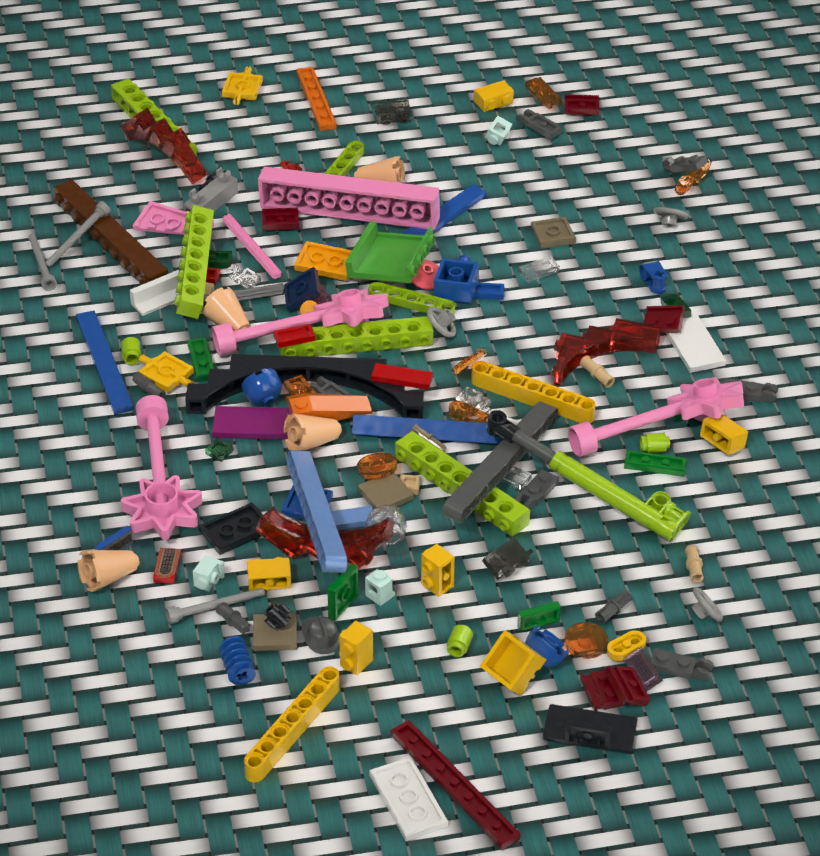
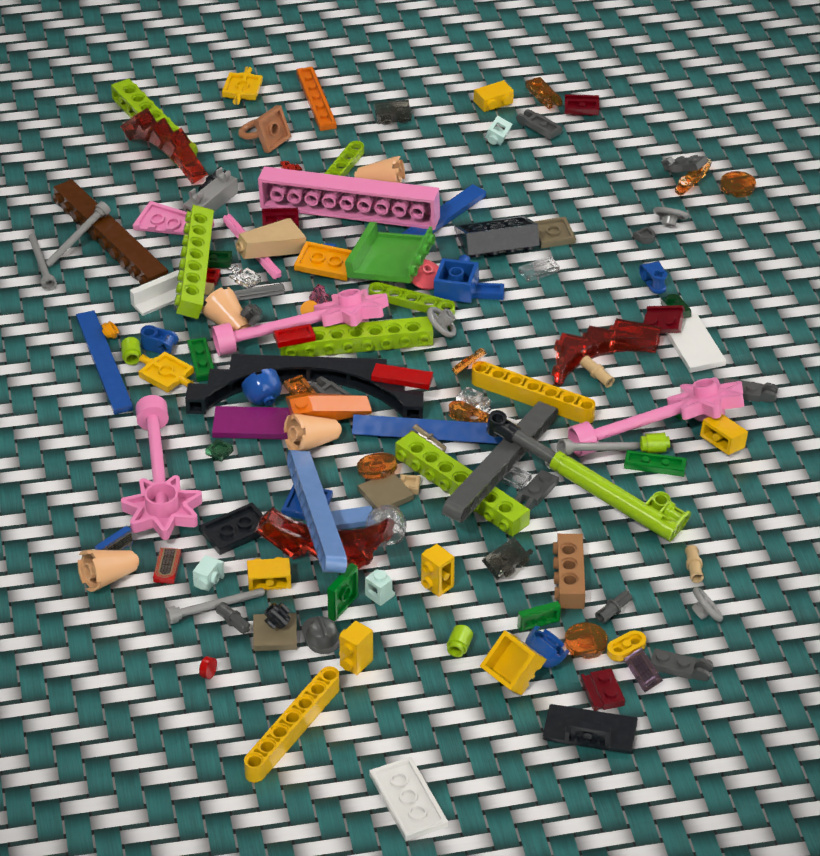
dark grey axle [132,372,165,398] -> none
blue piece [219,636,256,685] -> none
dark blue tile [284,267,321,313] -> none
dark red plate [391,720,521,850] -> none
dark red plate [604,665,651,706] -> none
none -> light orange plate [102,321,119,339]
none -> blue piece [140,325,179,354]
none -> red tile [199,656,217,679]
none -> tan slope [236,218,306,259]
none -> nougat tile [238,105,292,153]
none -> dark grey hinge [240,303,264,326]
none -> black slope [454,216,540,258]
none -> medium nougat brick [553,533,585,609]
none -> light grey piece [557,439,640,455]
none -> dark grey tile [633,226,655,244]
none -> clear orange tile [720,171,756,197]

